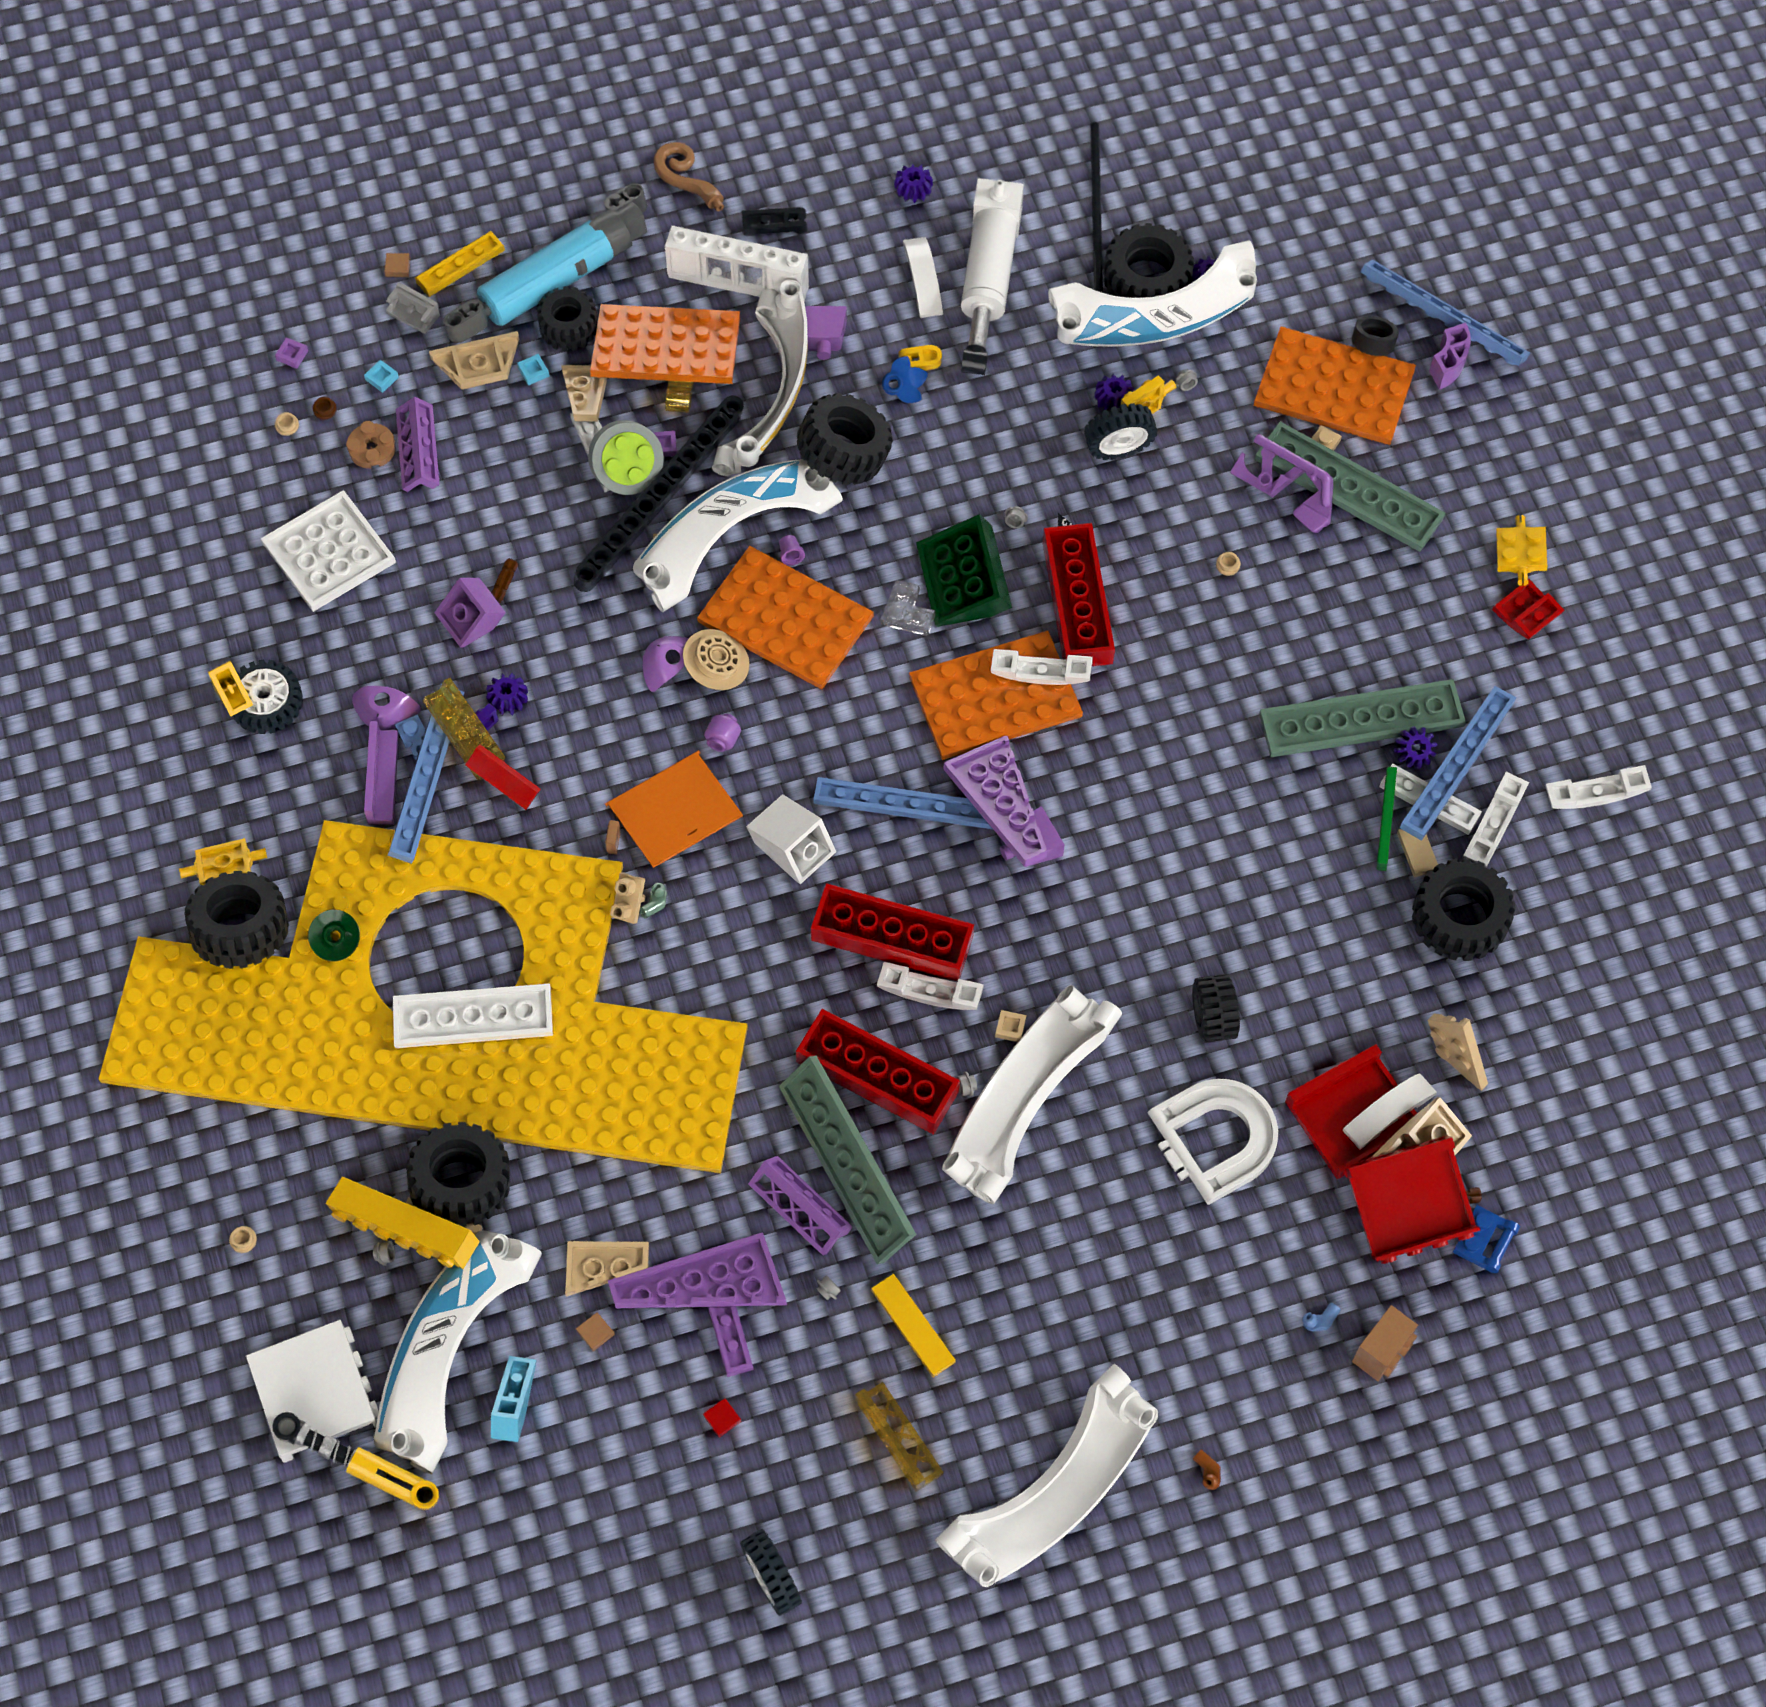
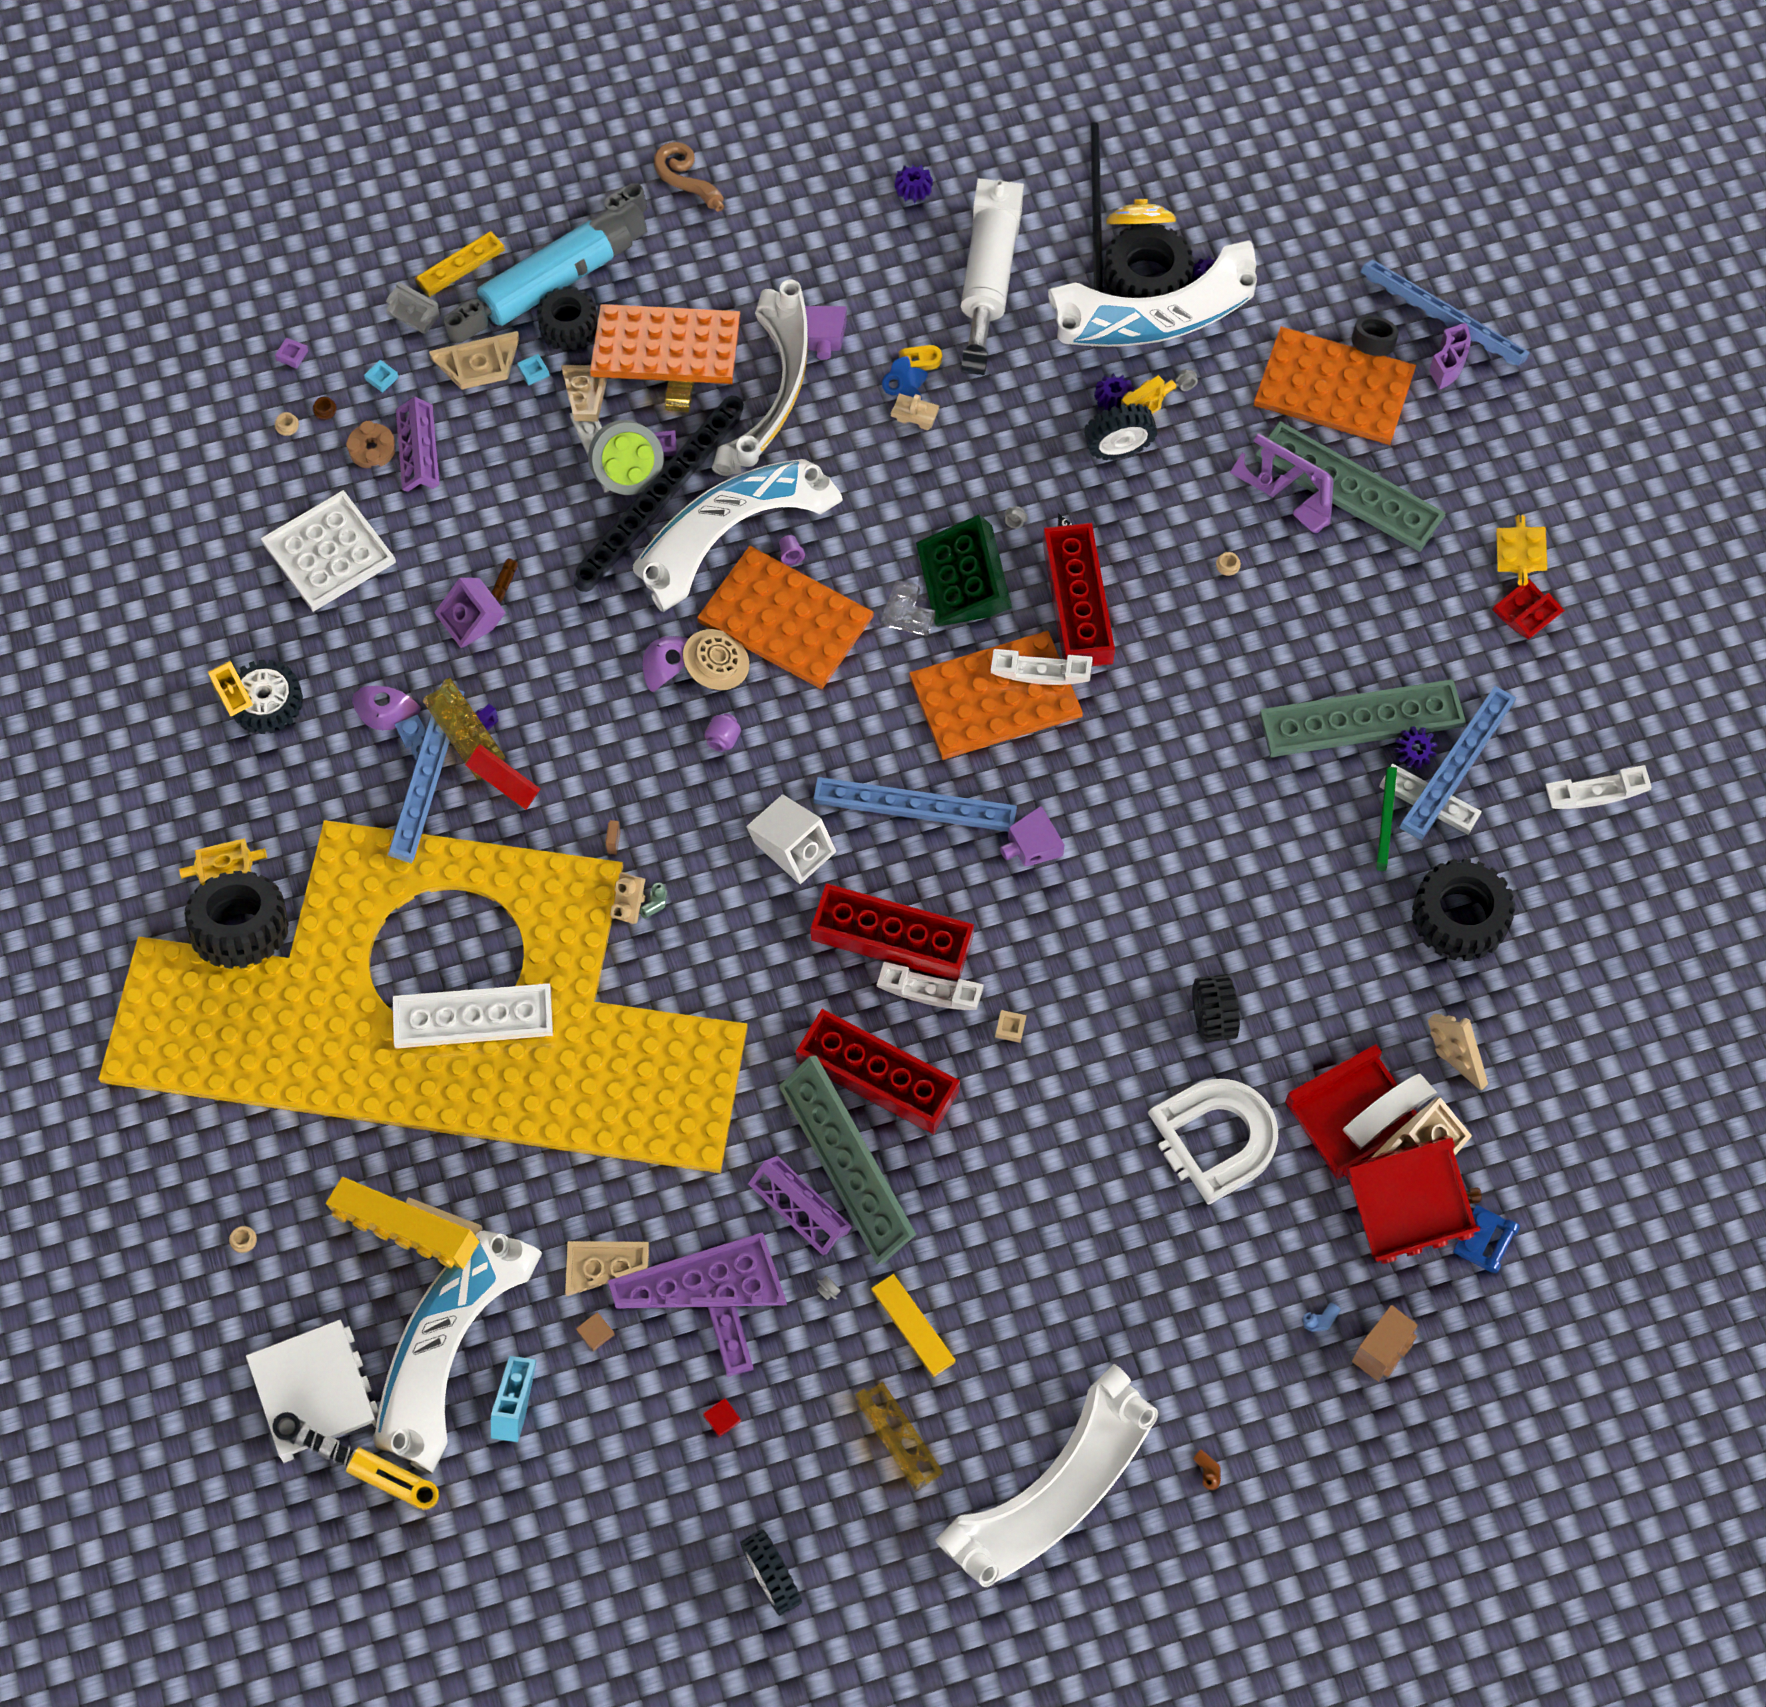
dark green dish [308,910,360,961] -> none
medium lavender fence [364,721,399,825] -> none
light grey plate [373,1239,395,1266] -> none
medium nougat tile [385,253,410,277] -> none
black tyre [406,1122,510,1228] -> none
dark purple gear [486,673,528,716] -> none
orange piece [605,750,743,868] -> none
white window [665,226,809,301] -> none
black plate [742,207,808,235] -> none
black tyre [796,393,893,485] -> none
white slope [903,237,943,318] -> none
white panel [942,985,1122,1204] -> none
medium lavender wing [943,736,1047,867] -> none
light grey plate [956,1071,977,1097] -> none
tan plate [1311,425,1342,451] -> none
tan tile [1397,829,1438,877] -> none
white slope [1463,772,1529,867] -> none
none -> tan hips [891,394,939,430]
none -> yellow dish [1106,199,1176,224]

